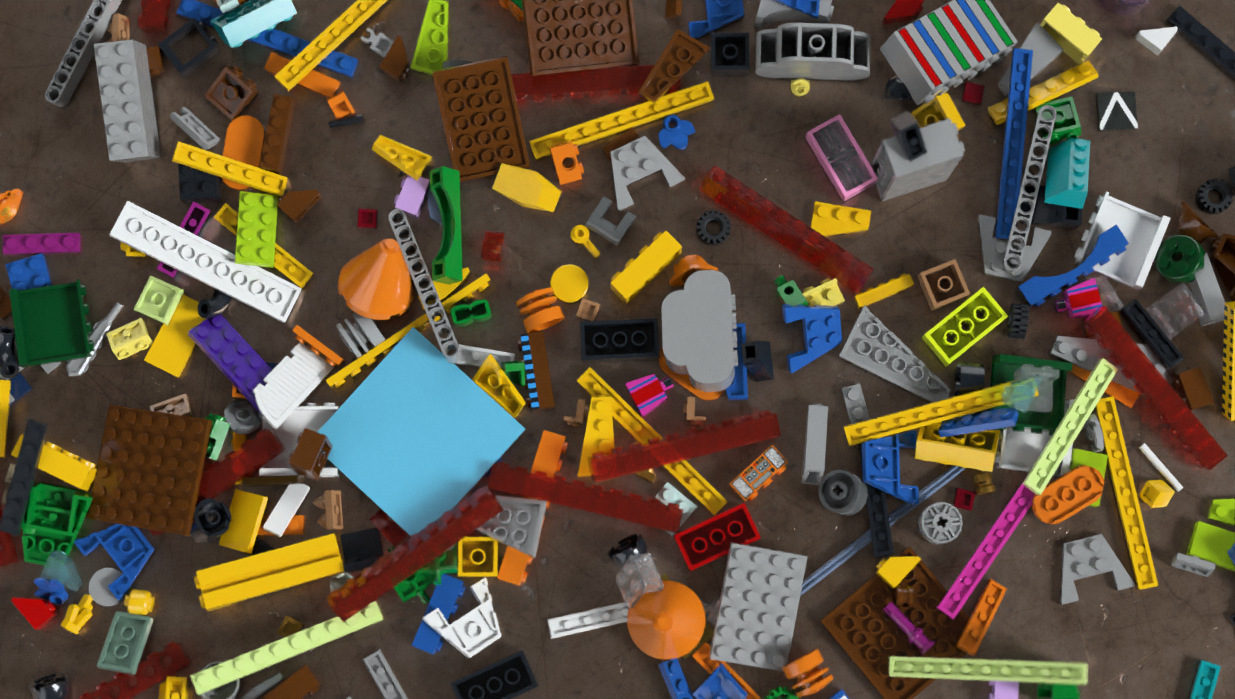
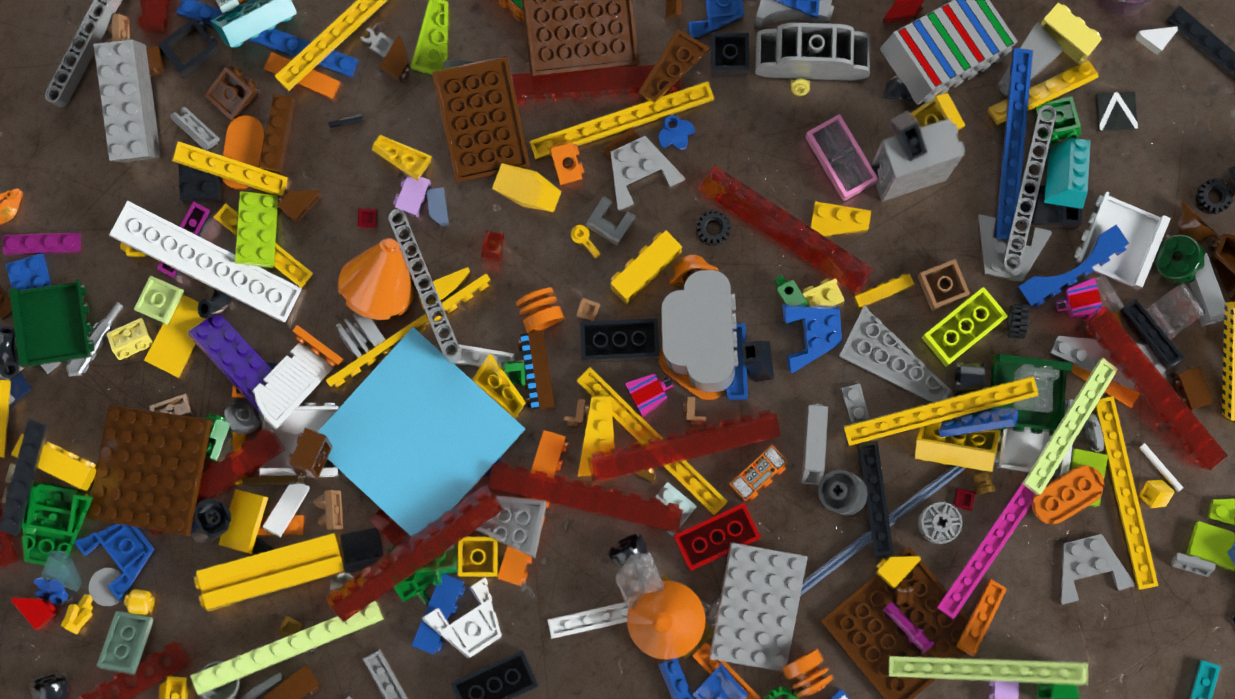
orange panel [327,91,355,119] -> none
green arch [430,166,463,285] -> none
green brick [450,300,492,327] -> none
yellow tile [550,264,589,303] -> none
blue wing [862,430,919,505] -> none
dark red tile [962,82,985,105] -> none
clear light blue slope [1001,374,1043,413] -> none

